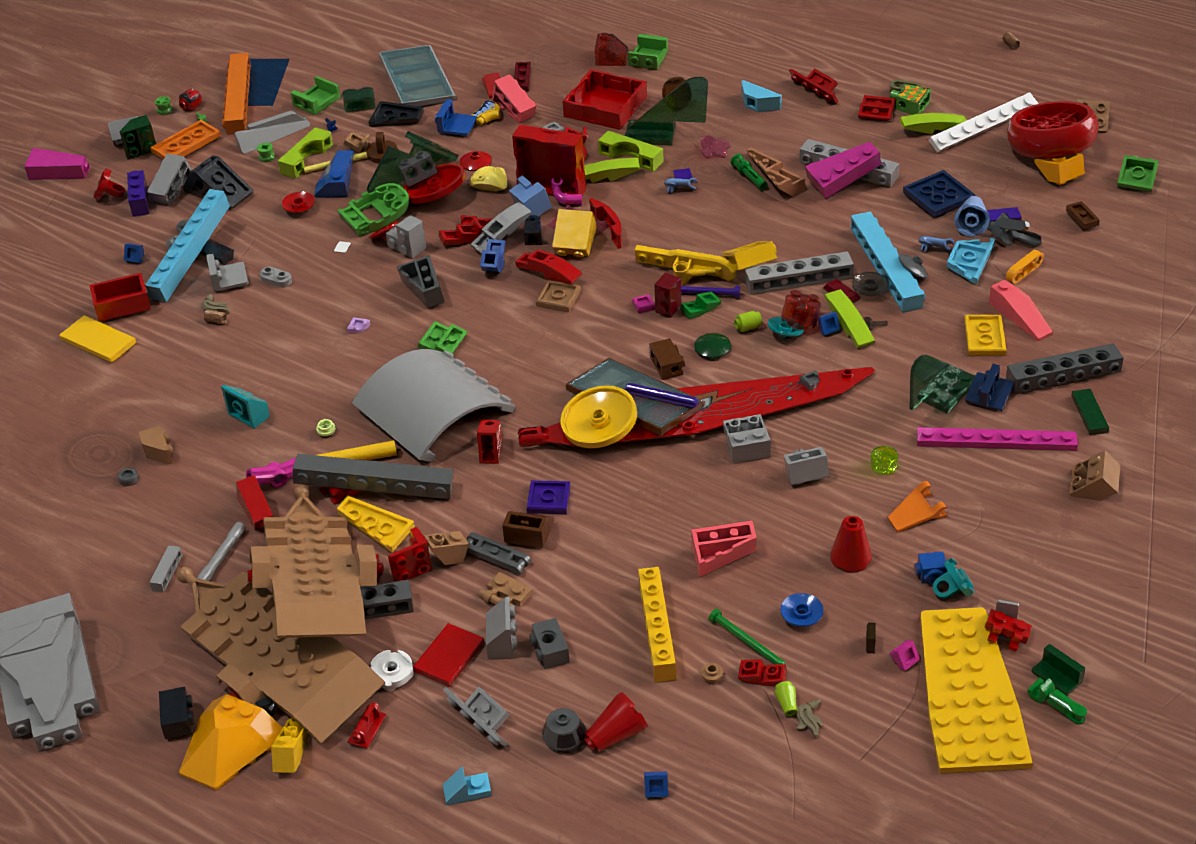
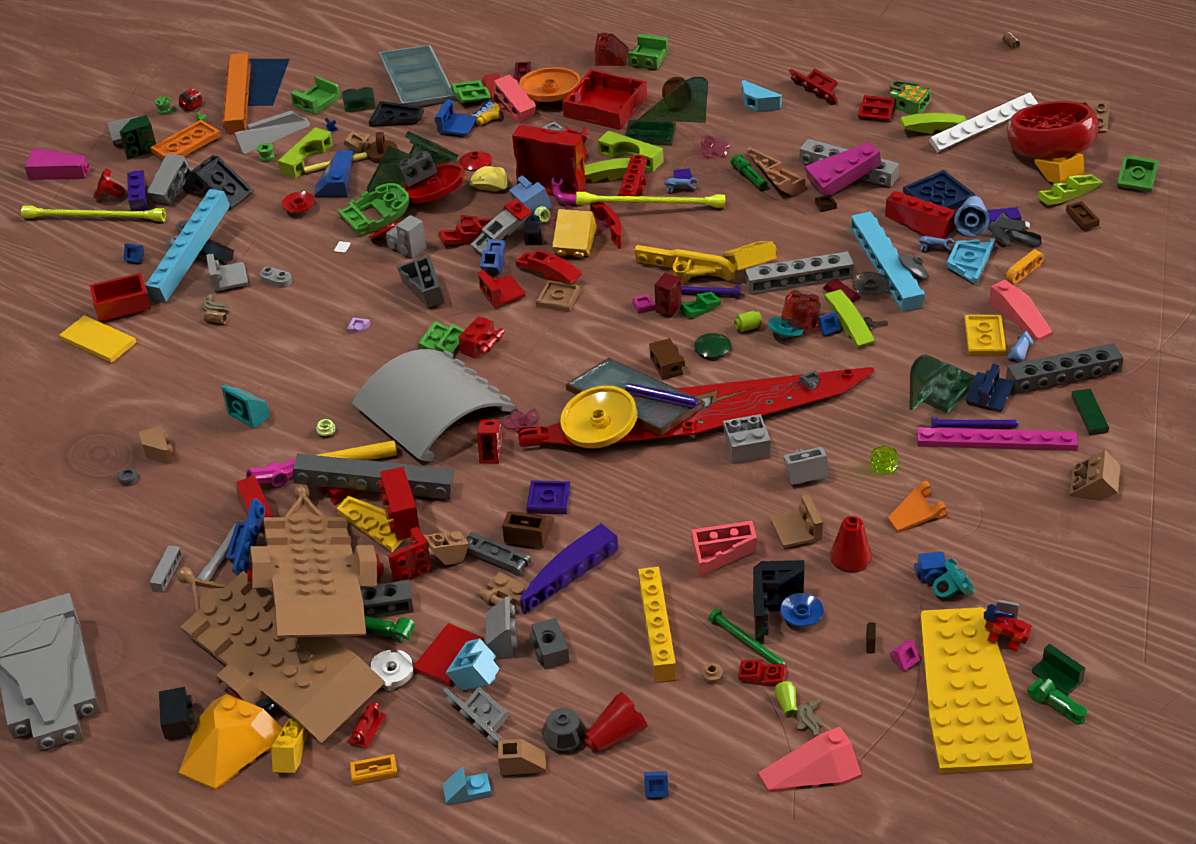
none -> neon yellow hose [21,205,166,222]
none -> blue bracket [226,499,265,576]
none -> light orange tile [350,754,398,785]
none -> green piece [364,616,416,643]
none -> red brick [378,466,420,541]
none -> medium azure brick [445,638,500,691]
none -> bright green slope [451,80,492,103]
none -> red brick [458,316,505,359]
none -> red bracket [477,270,526,308]
none -> medium nougat slope [498,739,546,775]
none -> clear pink plate [502,409,539,433]
none -> red bracket [503,199,532,221]
none -> orange dish [519,67,581,102]
none -> dark purple slope [520,523,618,614]
none -> yellowish green plate [534,206,550,223]
none -> neon yellow hose [576,192,725,208]
none -> red bracket [618,155,647,197]
none -> black bracket [753,560,805,644]
none -> coral wedge [758,727,862,792]
none -> medium nougat bracket [771,494,823,548]
none -> dark brown tile [815,194,837,212]
none -> red wedge [885,191,956,239]
none -> dark purple bar [931,417,1018,428]
none -> clear blue hand [984,604,1014,622]
none -> medium blue piece [1007,331,1034,362]
none -> lime slope [1037,174,1103,205]

